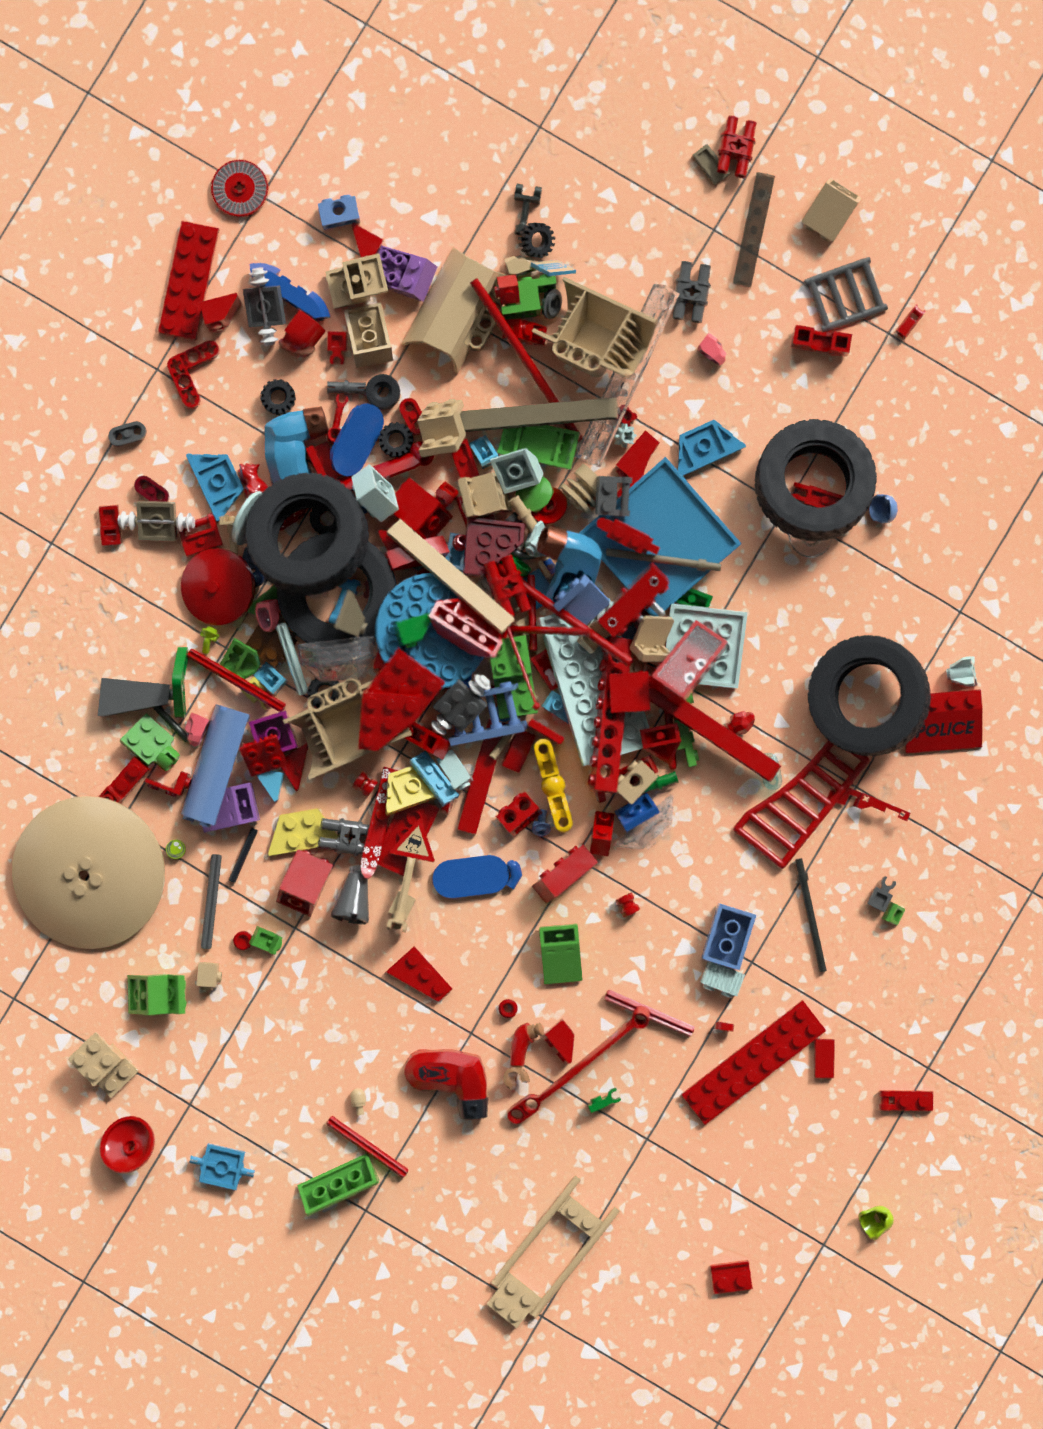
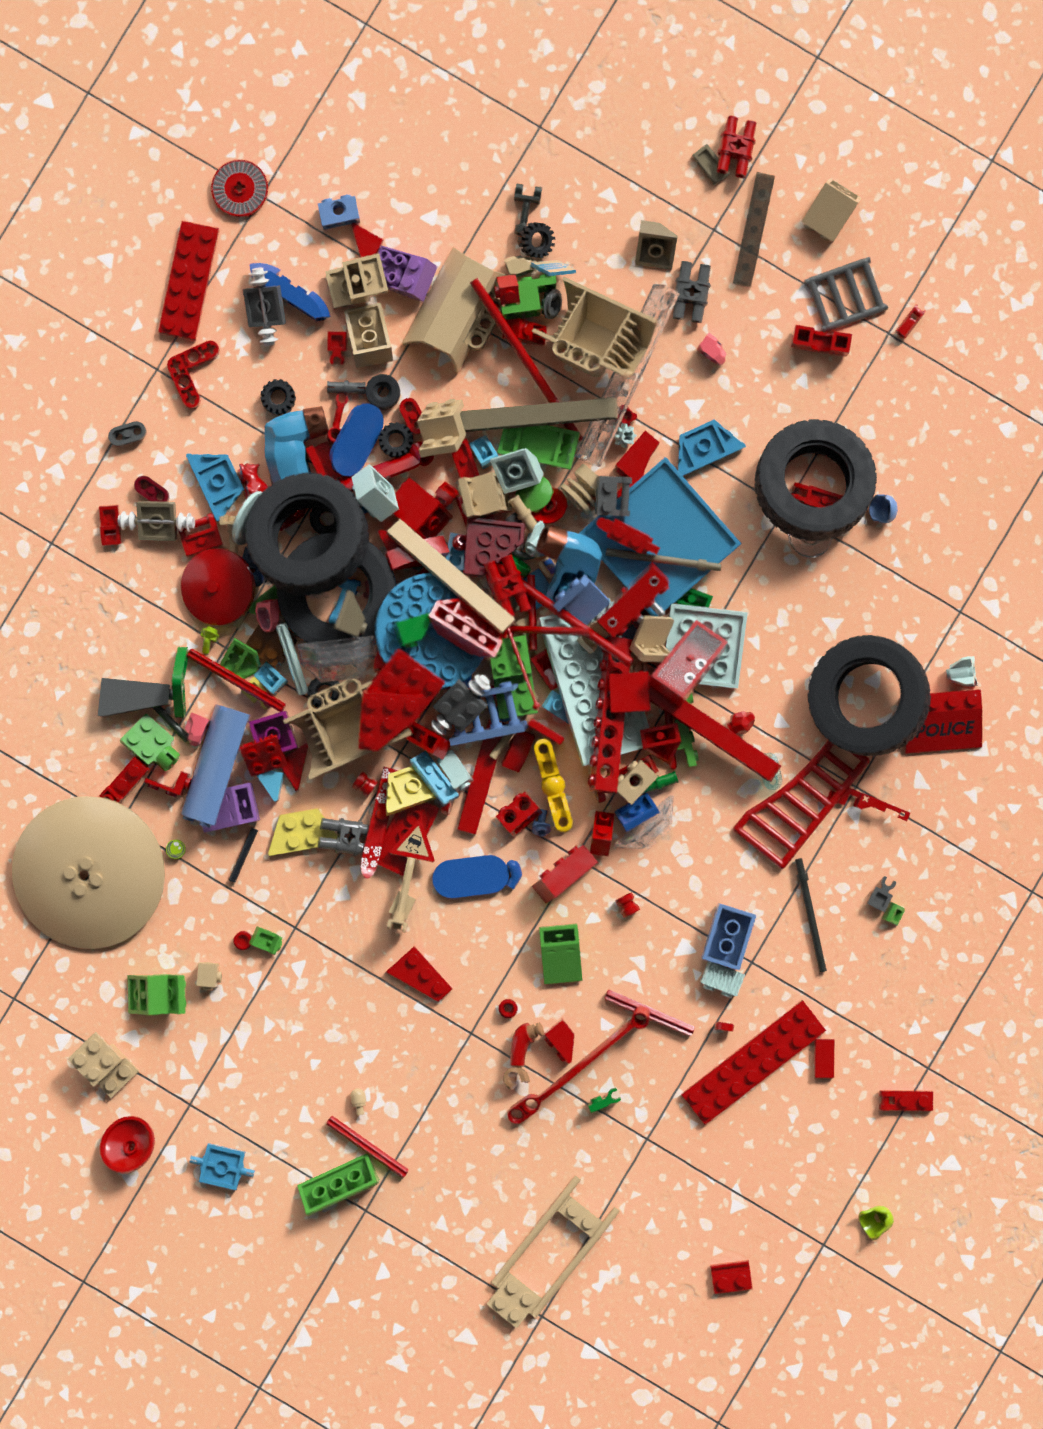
red slope [199,292,242,333] -> none
dark grey axle [201,854,222,949] -> none
slope [276,850,333,917] -> none
red brick [278,310,326,357] -> none
dark grey cone [331,870,369,925] -> none
red piece [404,1049,489,1120] -> none
none -> dark tan slope [634,220,678,270]

